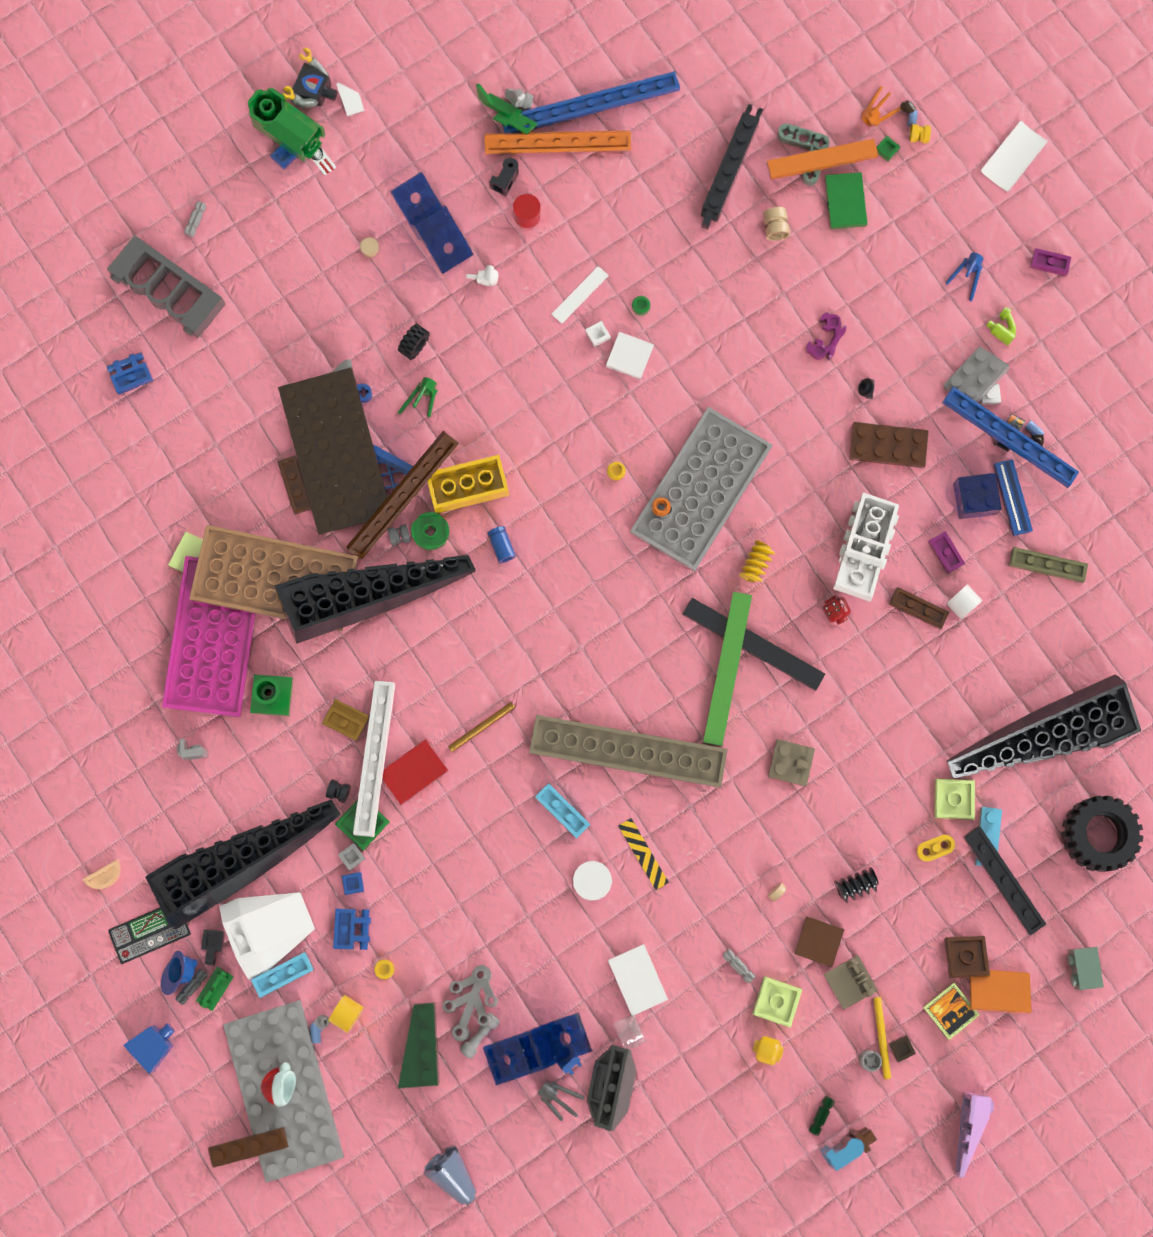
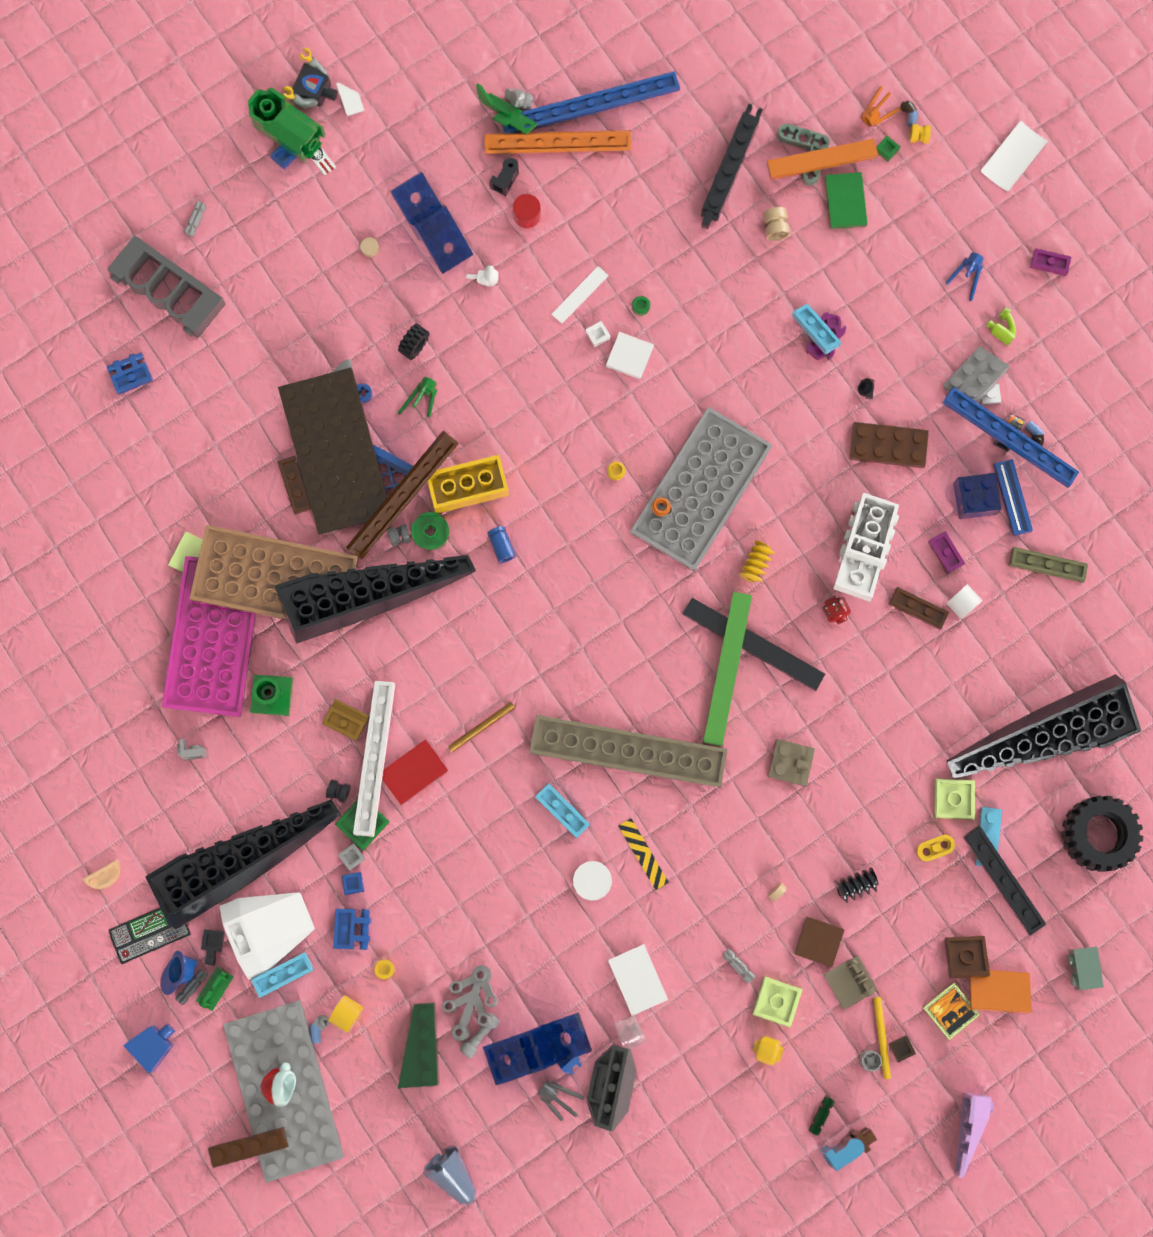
none -> medium azure plate [792,303,841,355]

